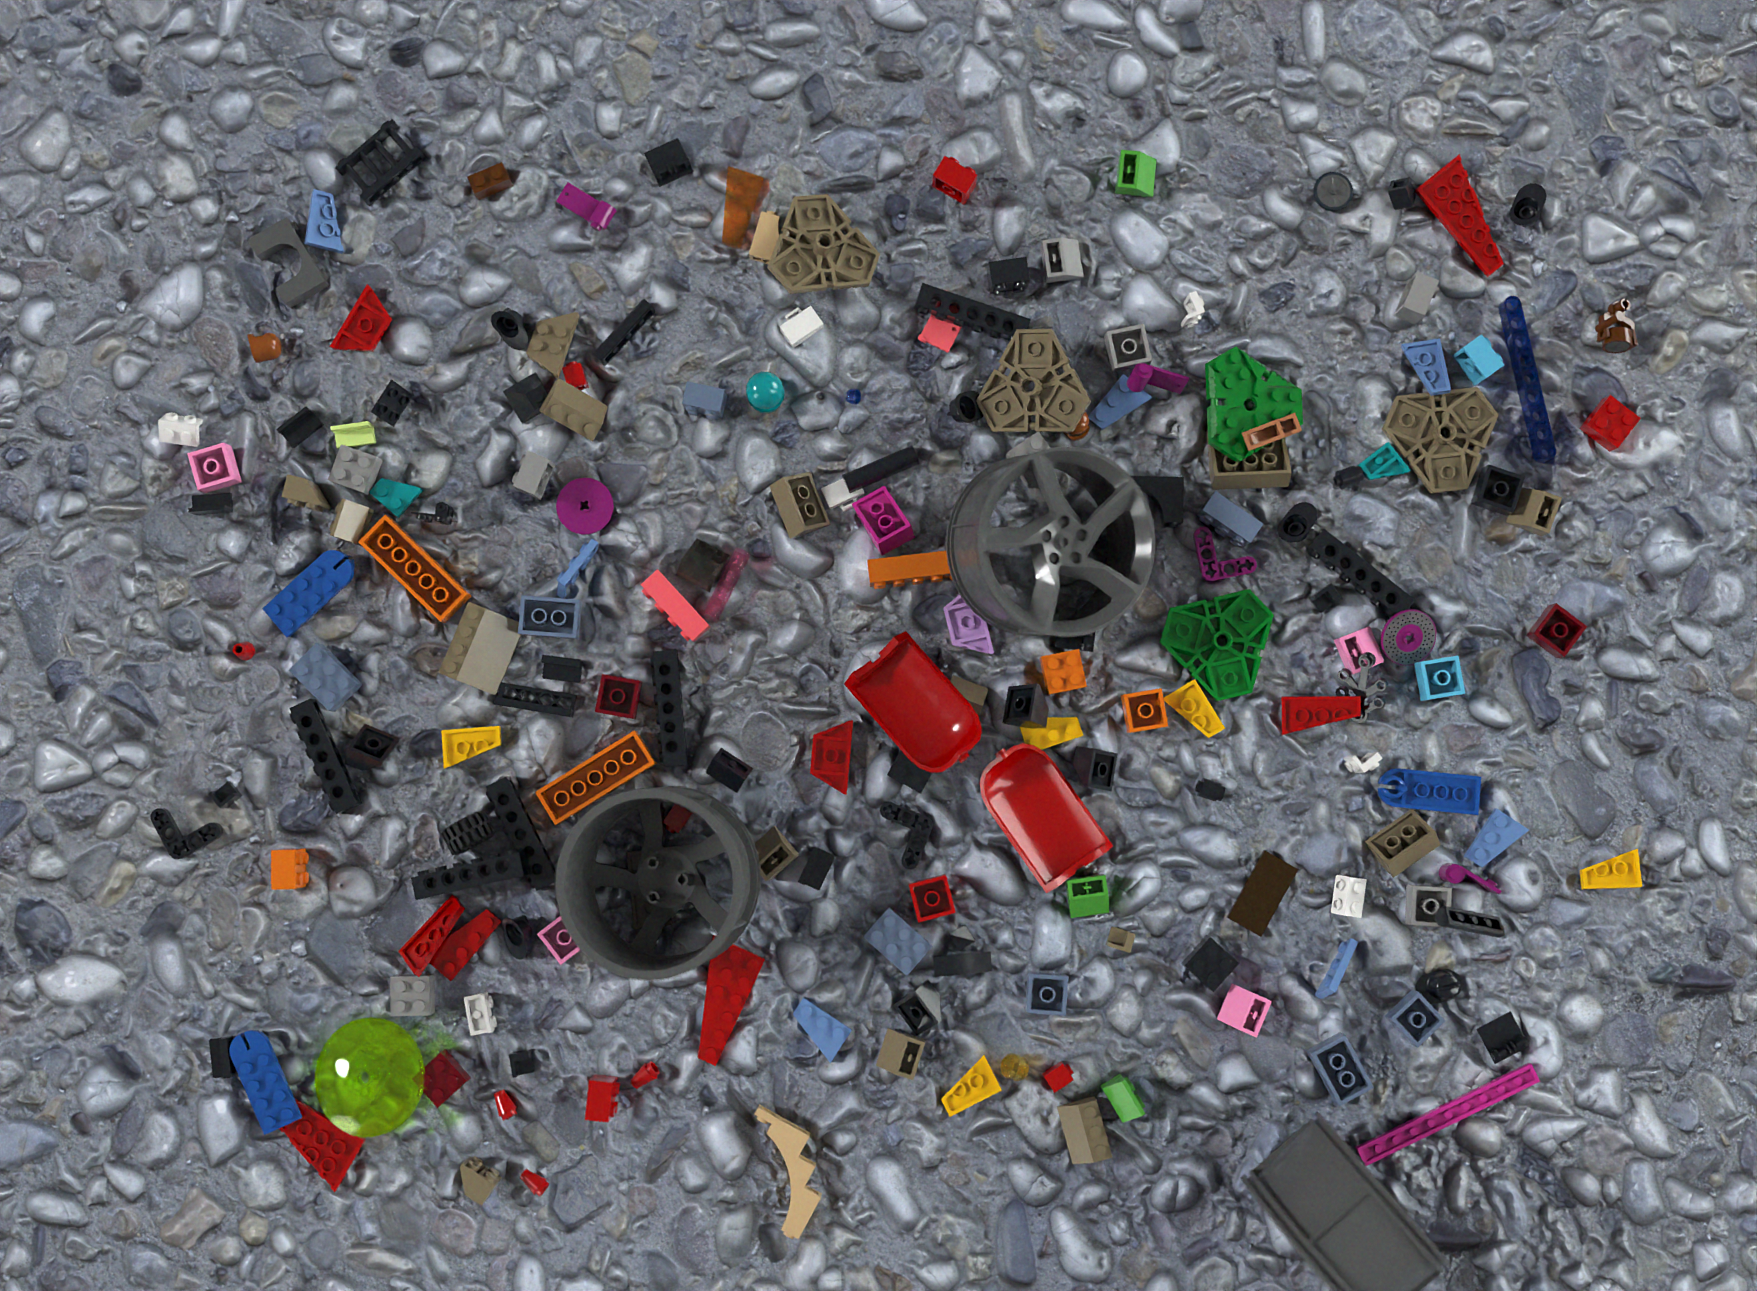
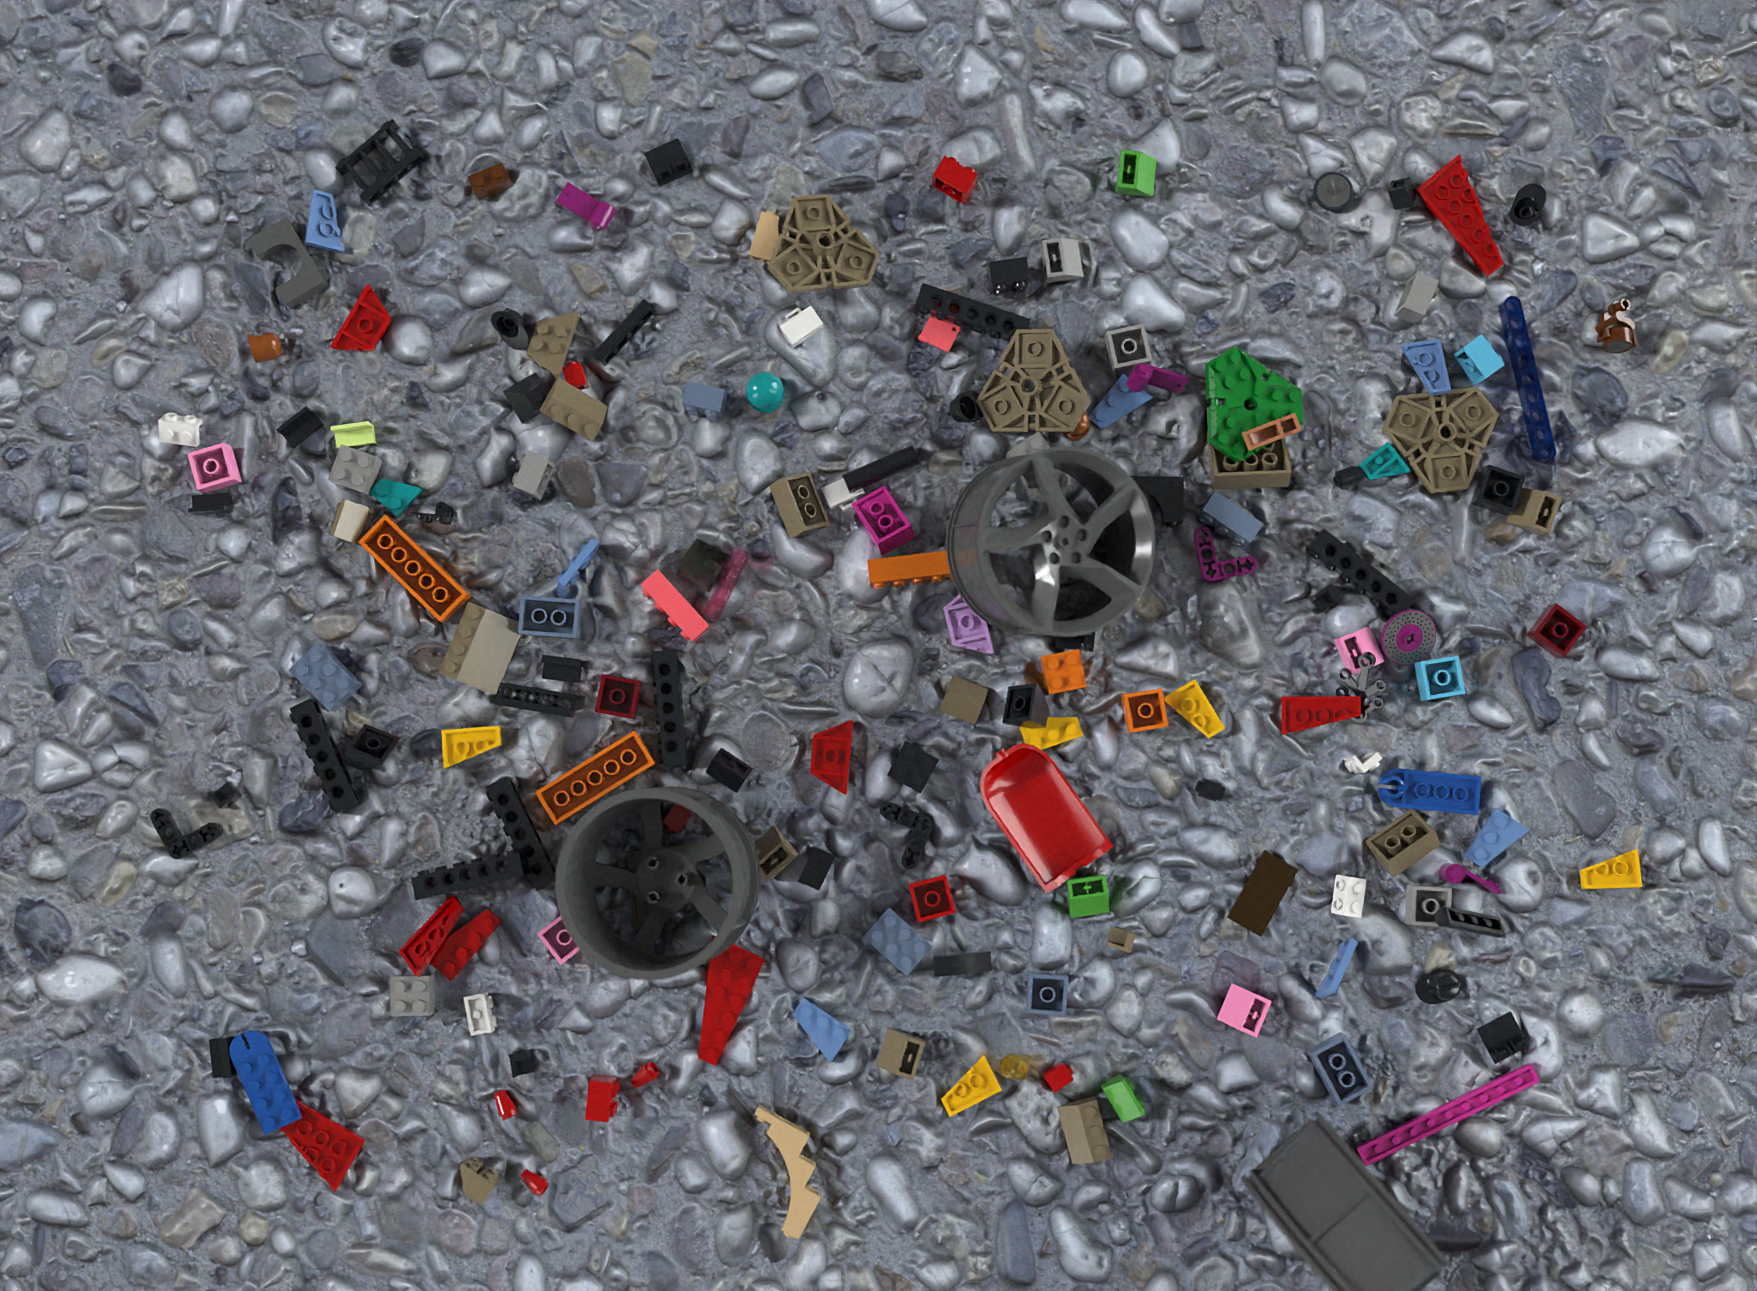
red cone [233,641,255,660] -> none
blue plate [262,550,355,637] -> none
orange brick [271,848,309,890] -> none
dark tan slope [282,474,331,512] -> none
clear neon green dish [315,1017,425,1137] -> none
black hinge [371,380,413,427] -> none
dark red brick [412,1049,471,1108] -> none
black tyre [441,811,496,855] -> none
black piece [502,915,532,960] -> none
magenta piece [556,478,614,535] -> none
clear orange wing [722,166,764,250] -> none
red panel [844,631,982,773] -> none
clear blue hinge [845,389,861,405] -> none
black slope [893,979,941,1036] -> none
black slope [949,924,975,951] -> none
black slope [1073,746,1118,791] -> none
green plate [1159,589,1274,701] -> none
white bracket [1181,291,1205,328] -> none
black brick [1181,935,1239,992] -> none
black piece [1277,502,1318,543] -> none
sand blue brick [1385,989,1445,1048] -> none
red brick [1579,395,1641,452] -> none

